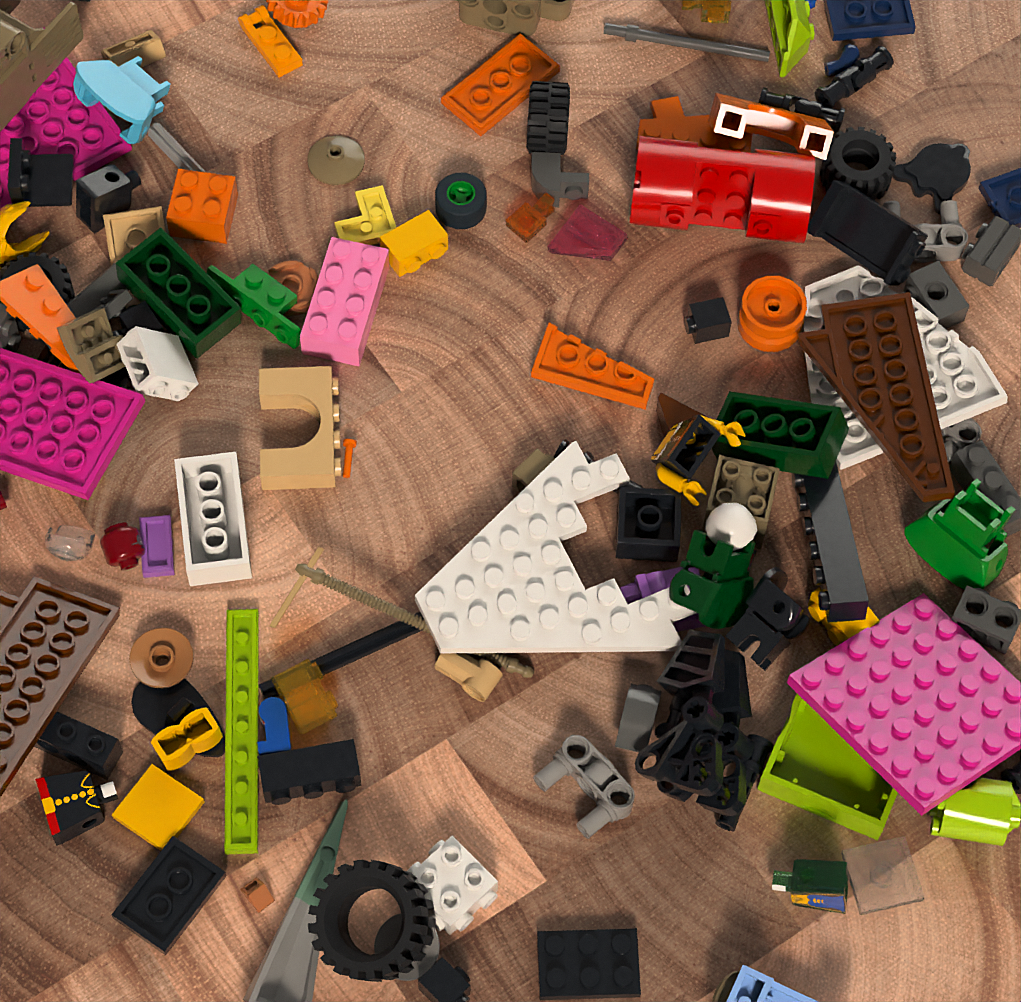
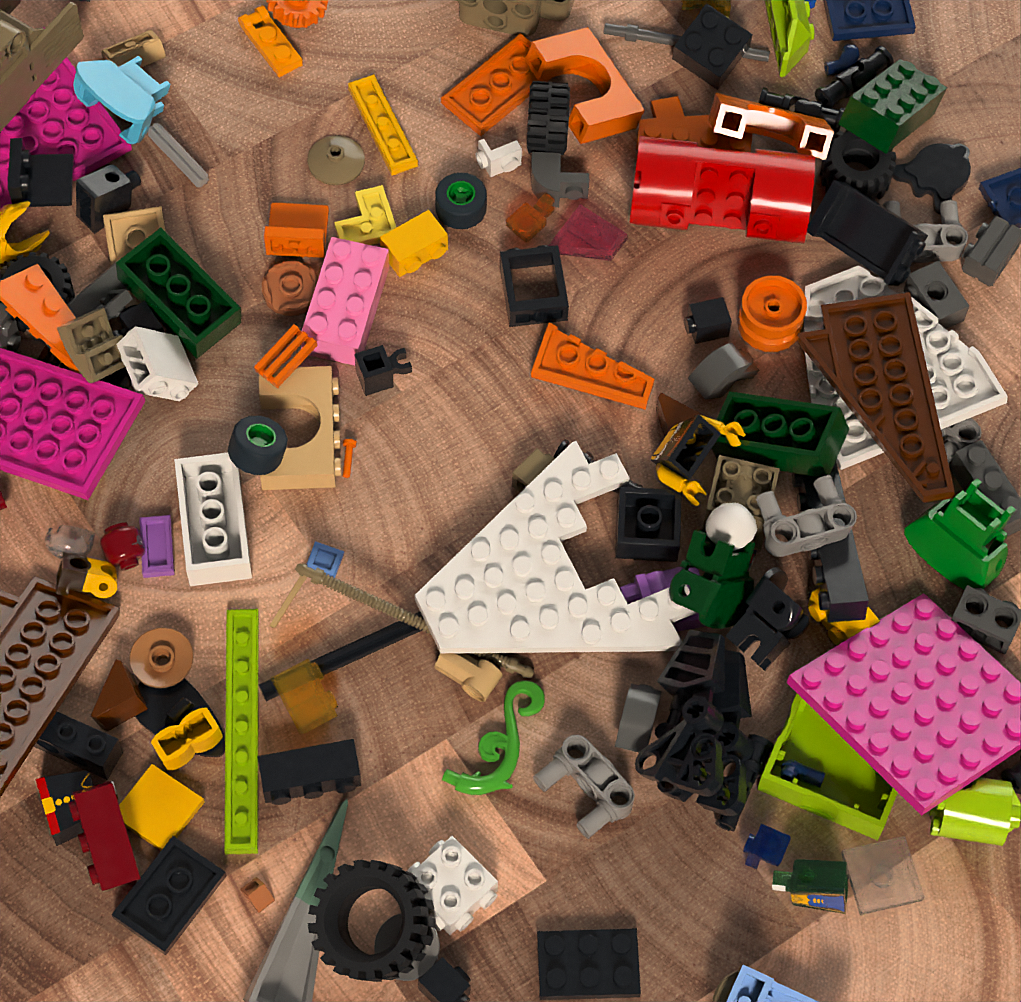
orange brick [166,169,238,244] -> none
green bracket [207,263,301,349] -> none
blue leg [257,697,291,756] -> none
none -> leg [56,552,117,598]
none -> dark red brick [68,781,141,891]
none -> reddish brown slope [91,659,148,731]
none -> black wheel [228,415,288,475]
none -> orange tile [254,324,318,389]
none -> orange bracket [264,203,329,258]
none -> medium blue tile [307,541,344,578]
none -> yellow tile [348,74,418,176]
none -> black brick [354,345,412,396]
none -> bright green plant [442,680,545,795]
none -> white bracket [475,139,522,177]
none -> black window [500,245,569,327]
none -> orange arch [525,27,645,144]
none -> black brick [672,3,753,90]
none -> dark grey brick [688,343,760,400]
none -> clear blue bracket [743,824,791,870]
none -> light grey piece [756,475,857,557]
none -> dark blue arm [780,759,826,788]
none -> dark green brick [838,59,947,154]

